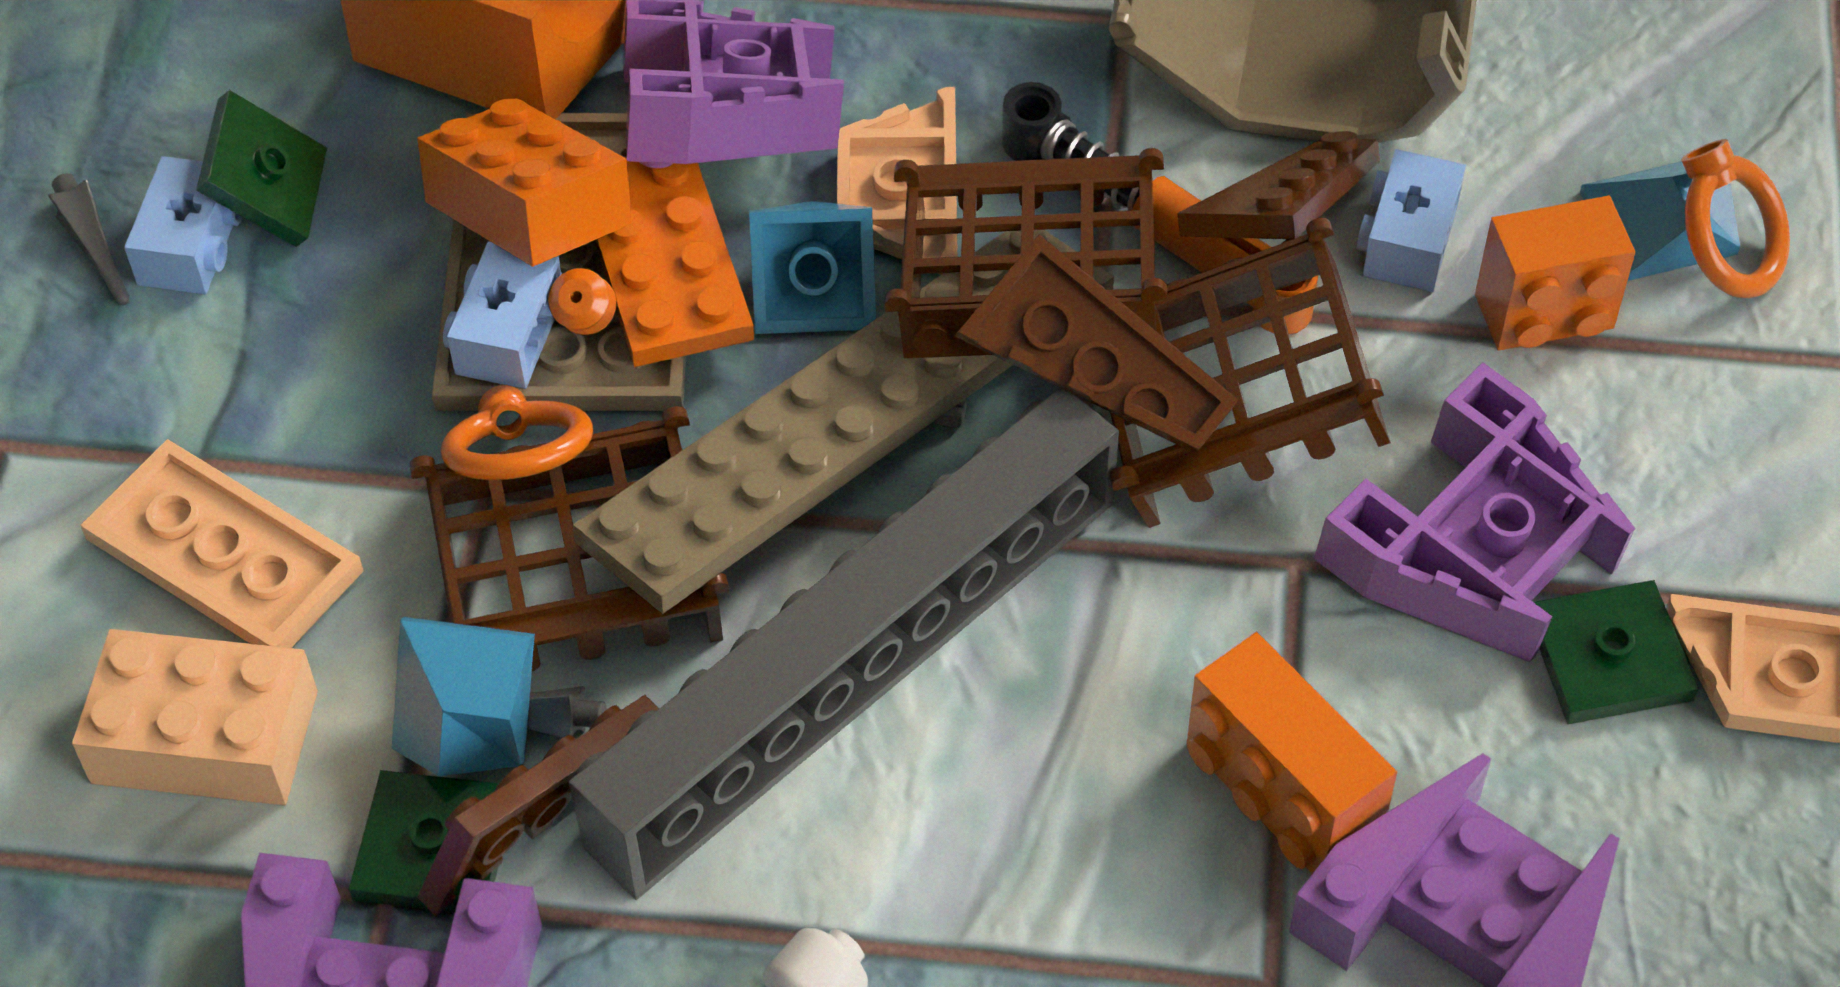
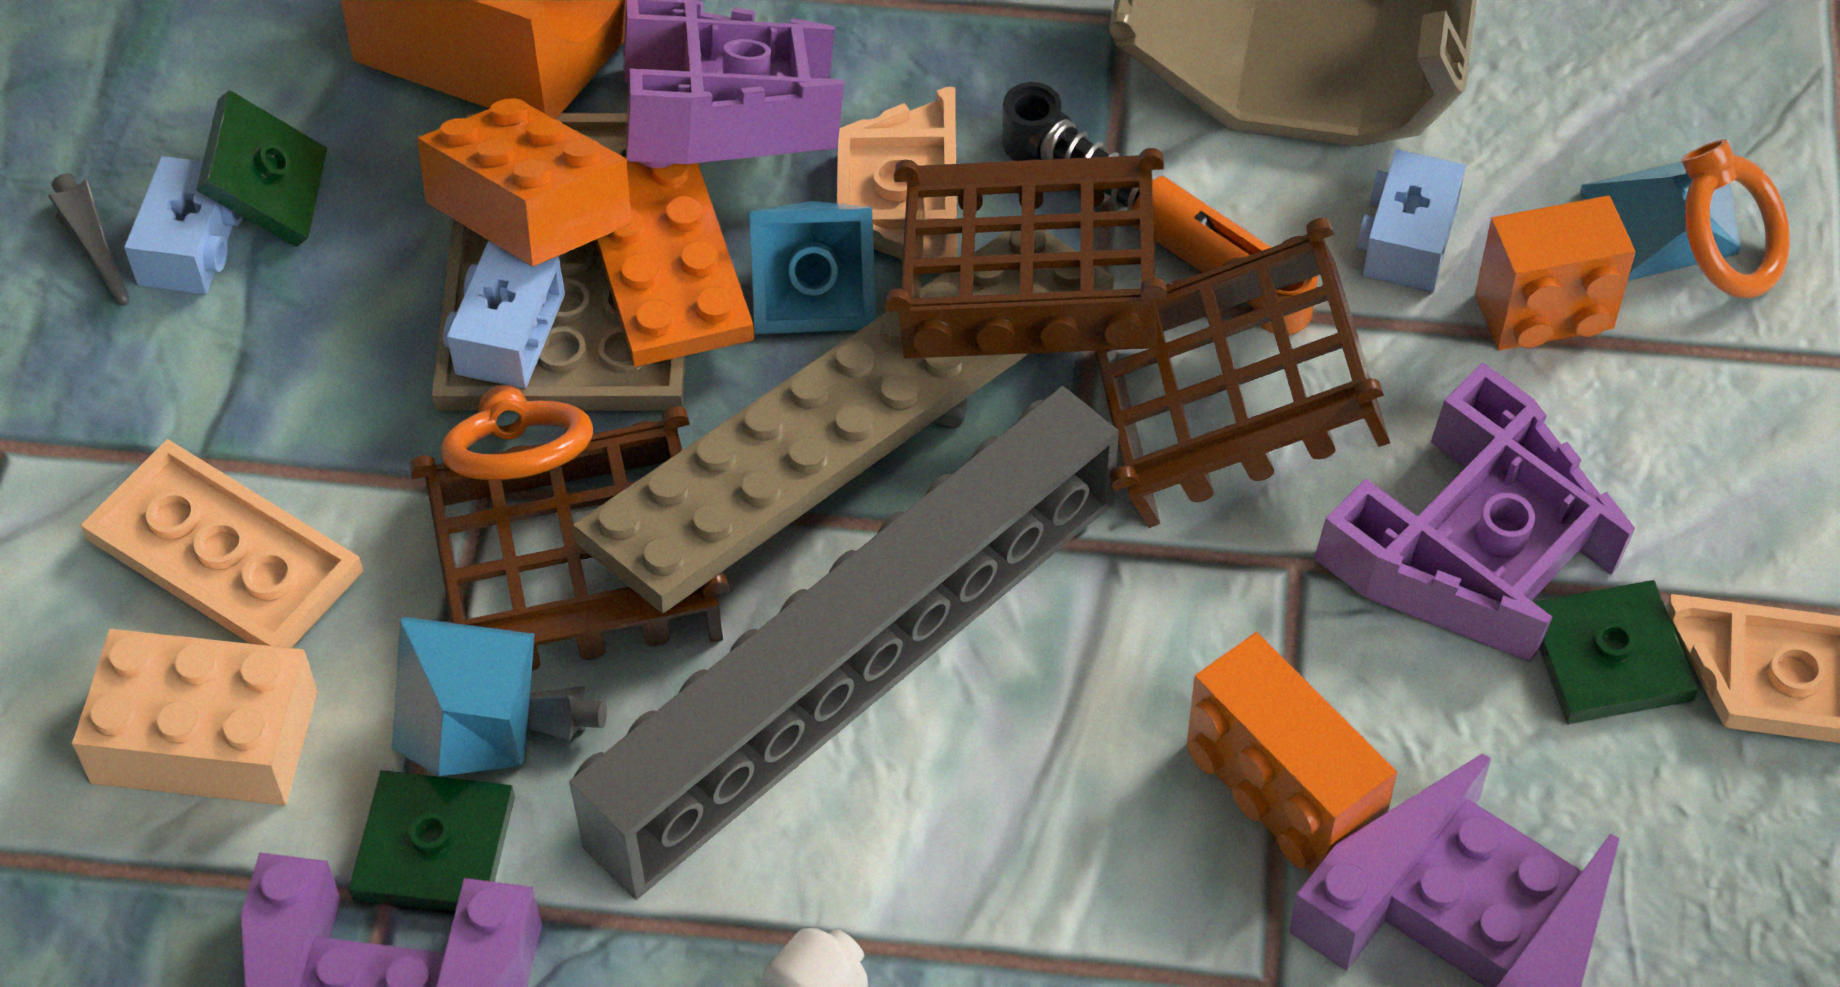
reddish brown wing [417,695,659,916] -> none
orange wheel [548,268,617,335] -> none
reddish brown wing [955,234,1239,453] -> none
reddish brown wing [1177,131,1380,239] -> none

